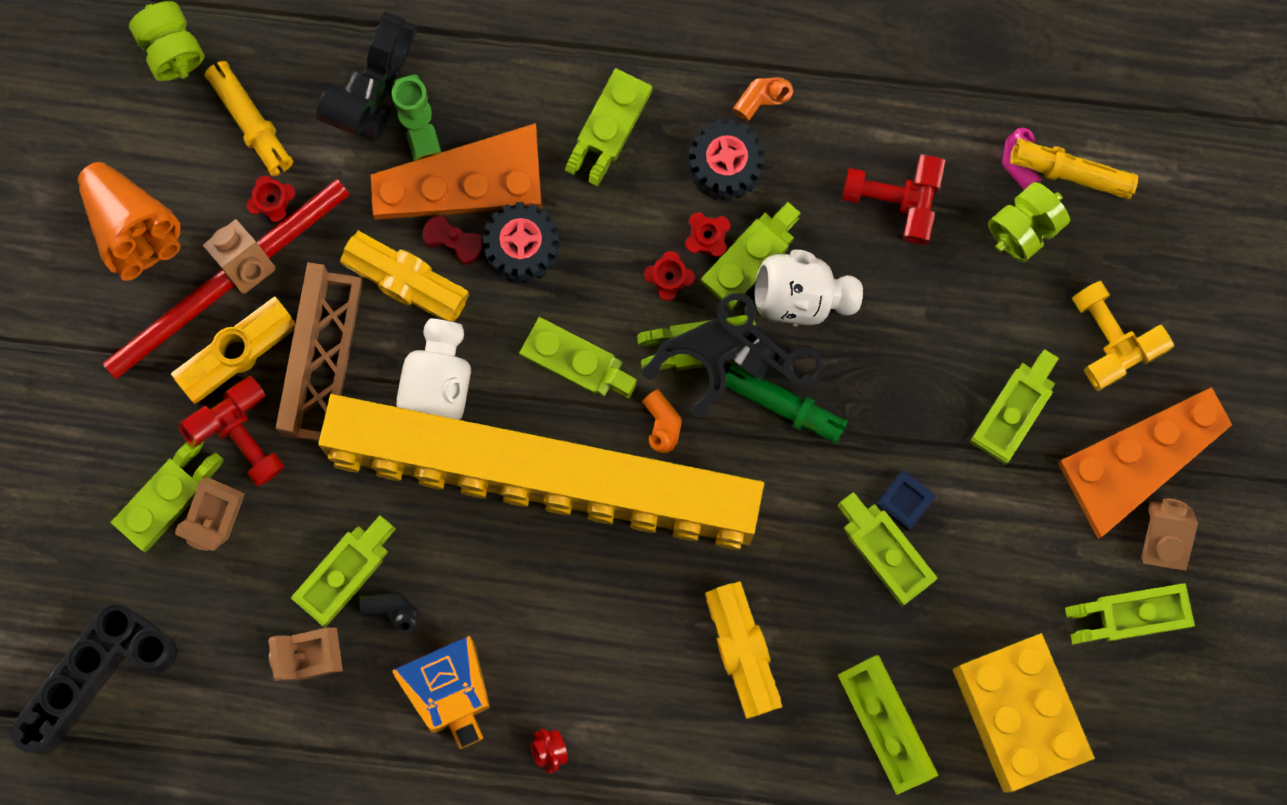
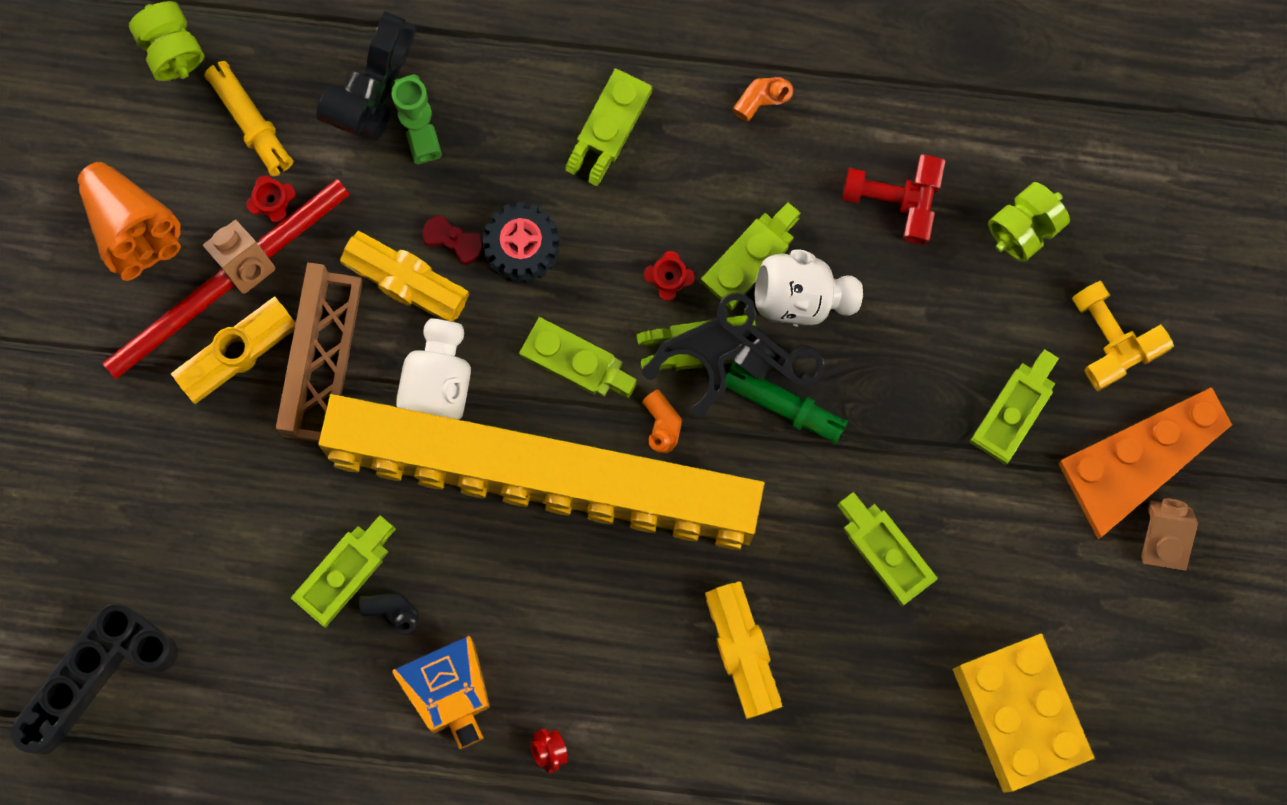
lime hinge [110,442,224,553] -> none
medium nougat bracket [175,476,245,551] -> none
red bar [178,376,285,487] -> none
medium nougat bracket [269,628,343,681] -> none
orange wing [371,123,542,220] -> none
red plate [685,213,730,257] -> none
black wheel [689,120,765,201] -> none
lime plate [838,655,938,795] -> none
dark blue tile [875,470,936,531] -> none
dark pink arm [1002,128,1042,190] -> none
yellow pin [1010,138,1138,200] -> none
lime hinge [1065,583,1195,645] -> none

